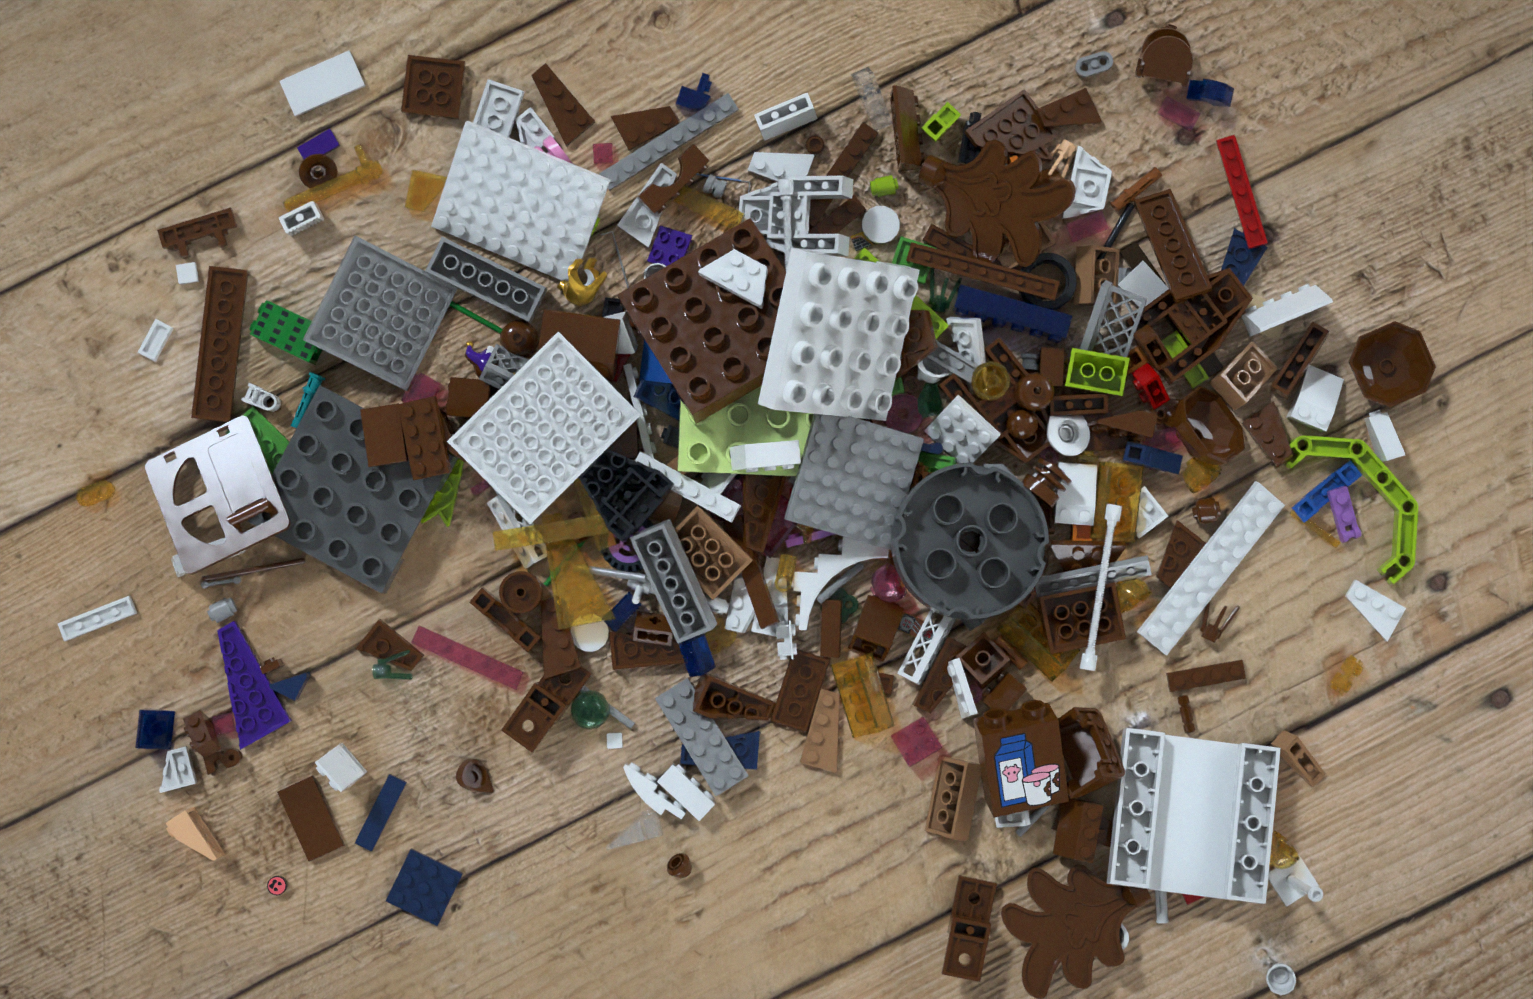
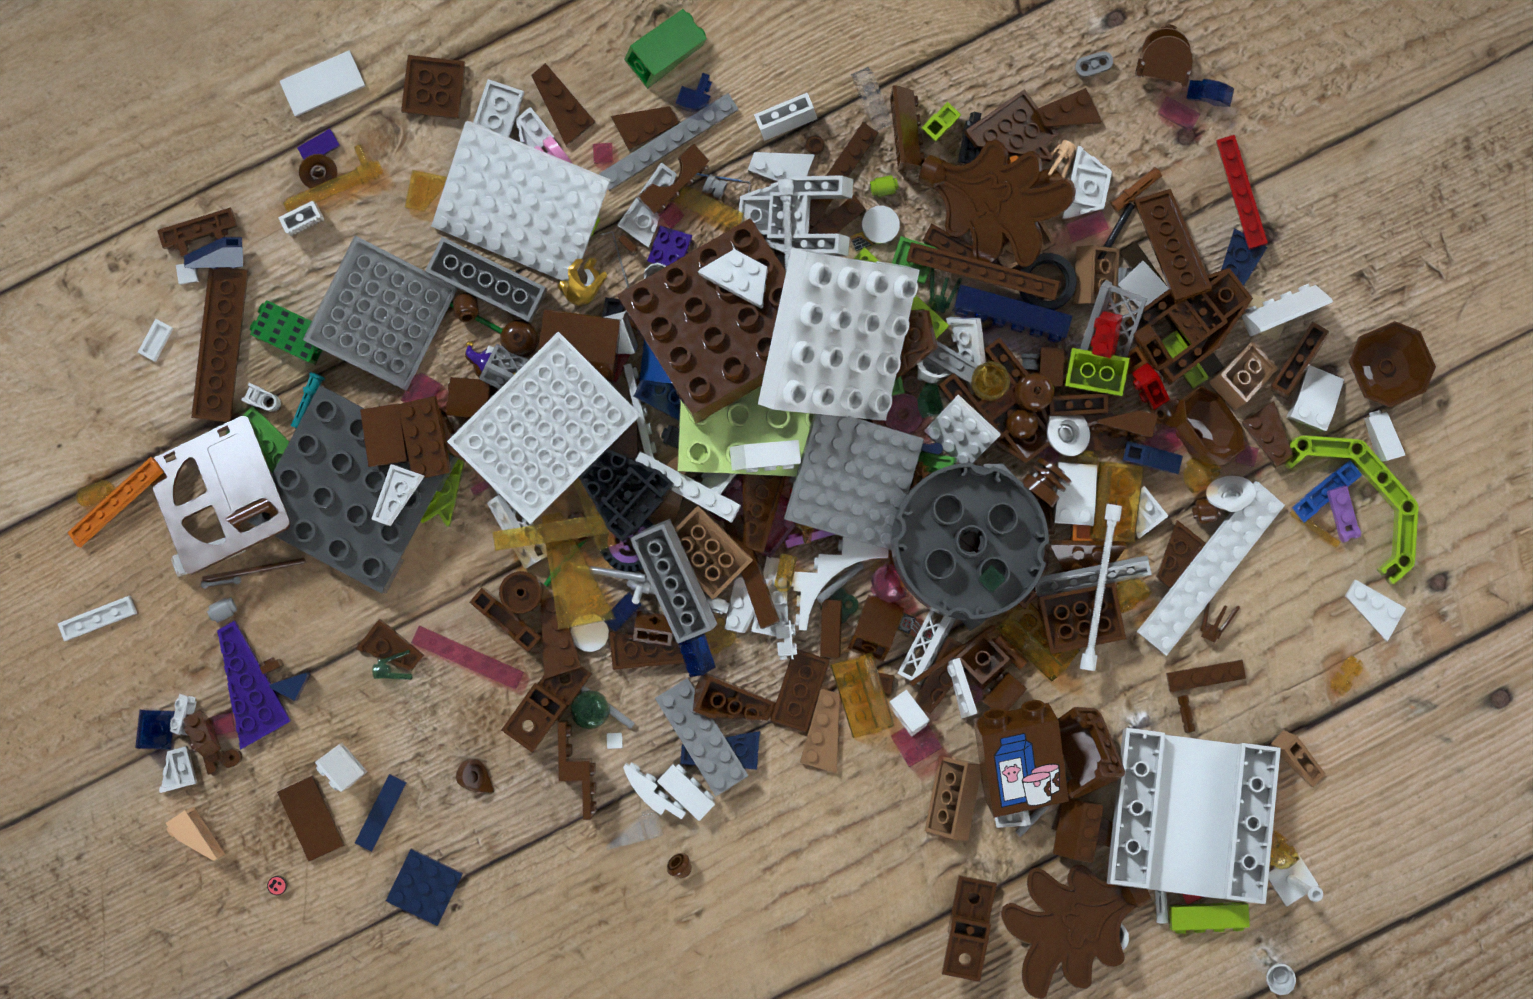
none -> orange tile [67,457,164,548]
none -> white hinge [170,694,197,735]
none -> slope [184,237,243,269]
none -> white wing [372,464,424,526]
none -> reddish brown head [453,293,479,322]
none -> reddish brown bracket [558,720,597,820]
none -> reddish brown tile [618,235,638,254]
none -> green slope [624,9,707,89]
none -> clear pink tile [658,201,685,229]
none -> white hinge [889,690,929,737]
none -> reddish brown axle [908,625,995,687]
none -> clear green tile [977,565,1006,593]
none -> red brick [1090,311,1123,358]
none -> lime brick [1168,902,1250,934]
none -> white hat [1206,476,1256,512]
none -> clear pink plate [1234,445,1259,467]

